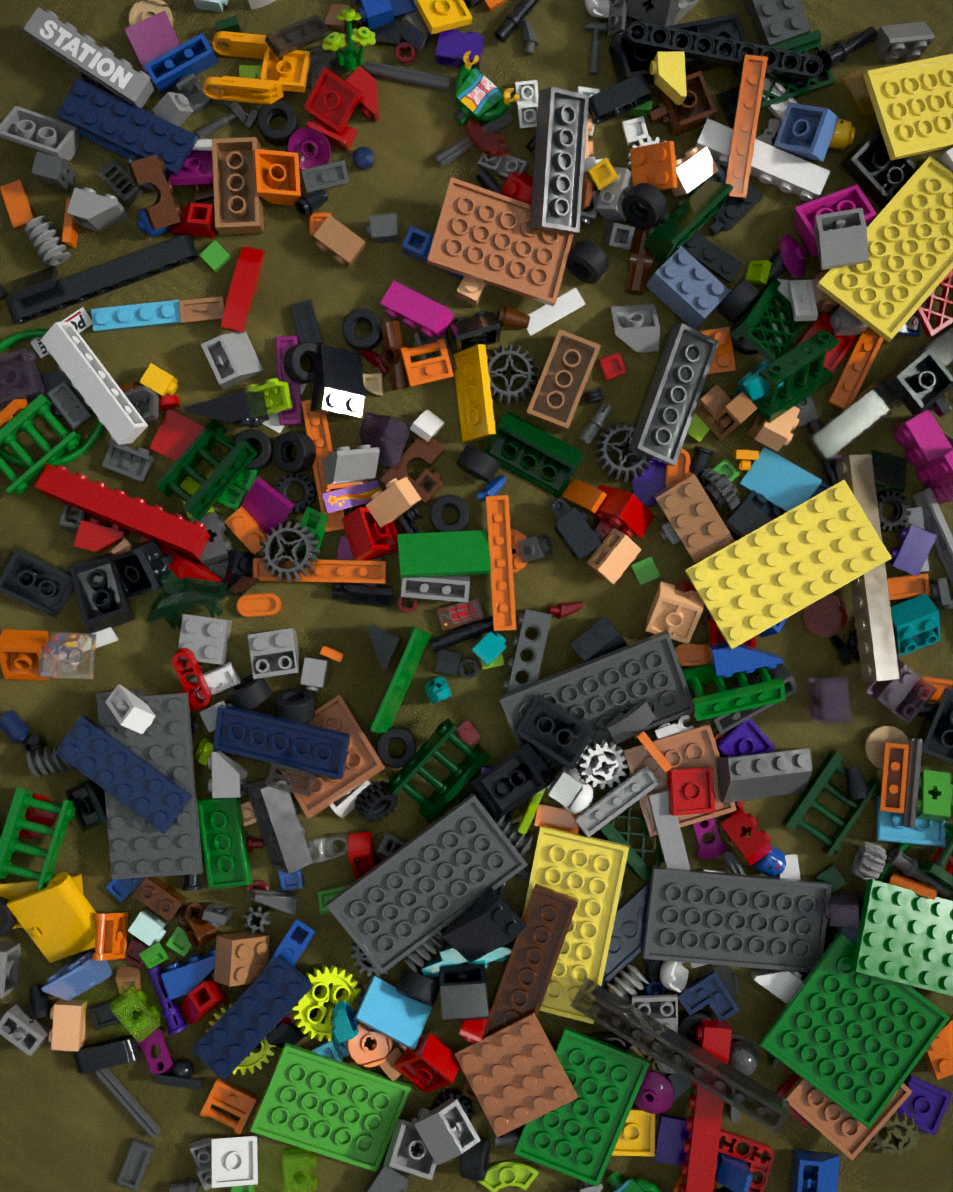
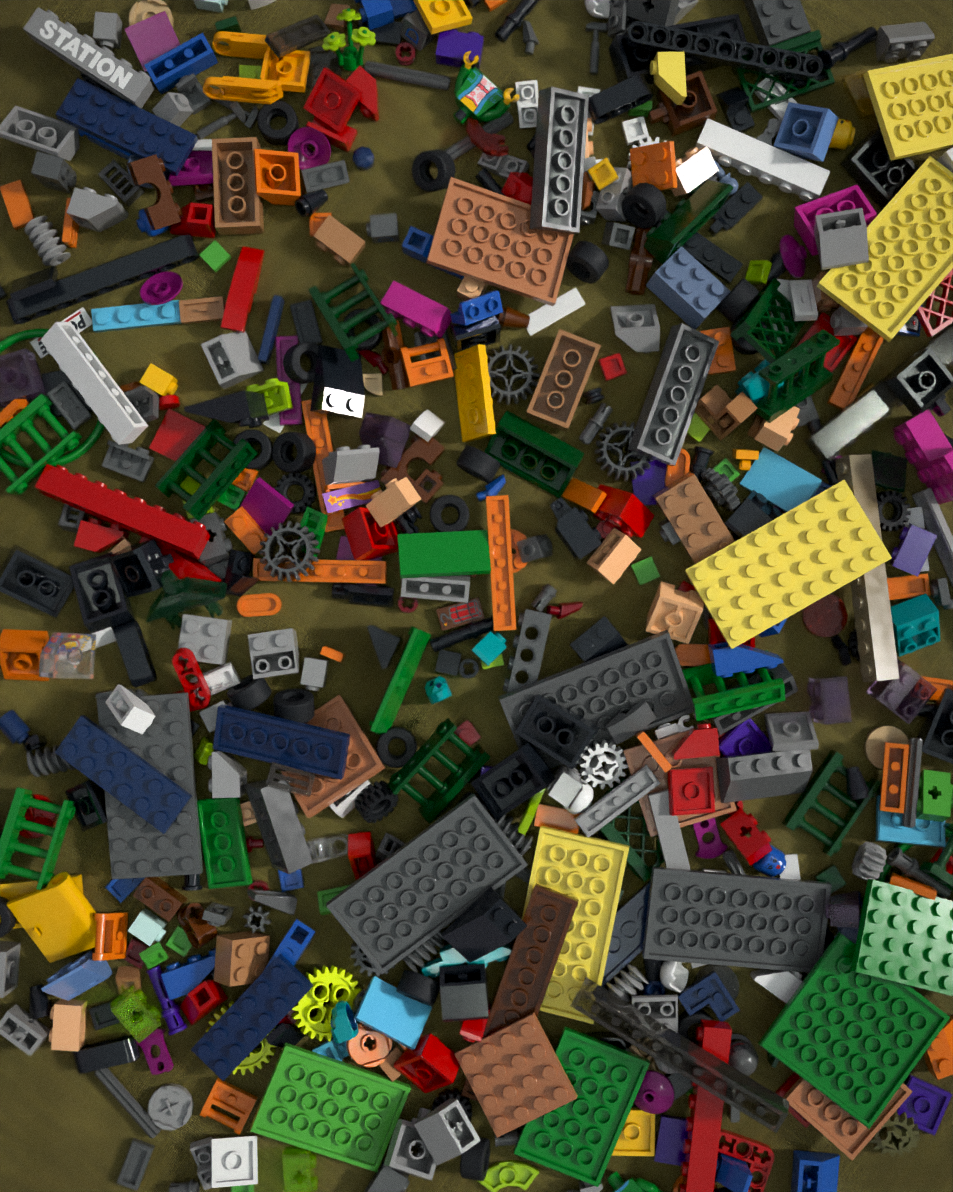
black tile [155,1058,205,1090] -> none
orange plate [725,54,768,198] -> none
none -> light grey brick [93,12,123,50]
none -> black beam [113,620,157,688]
none -> magenta dish [140,271,183,305]
none -> light grey tile [148,1083,194,1131]
none -> orange tile [232,468,259,492]
none -> dark blue tile [258,295,285,365]
none -> dark green fence [308,262,398,362]
none -> black tyre [412,149,455,192]
none -> blue bracket [450,290,503,326]
none -> dark grey pin [531,583,557,612]
none -> red slope [671,723,720,760]
none -> light grey tile [764,711,819,751]

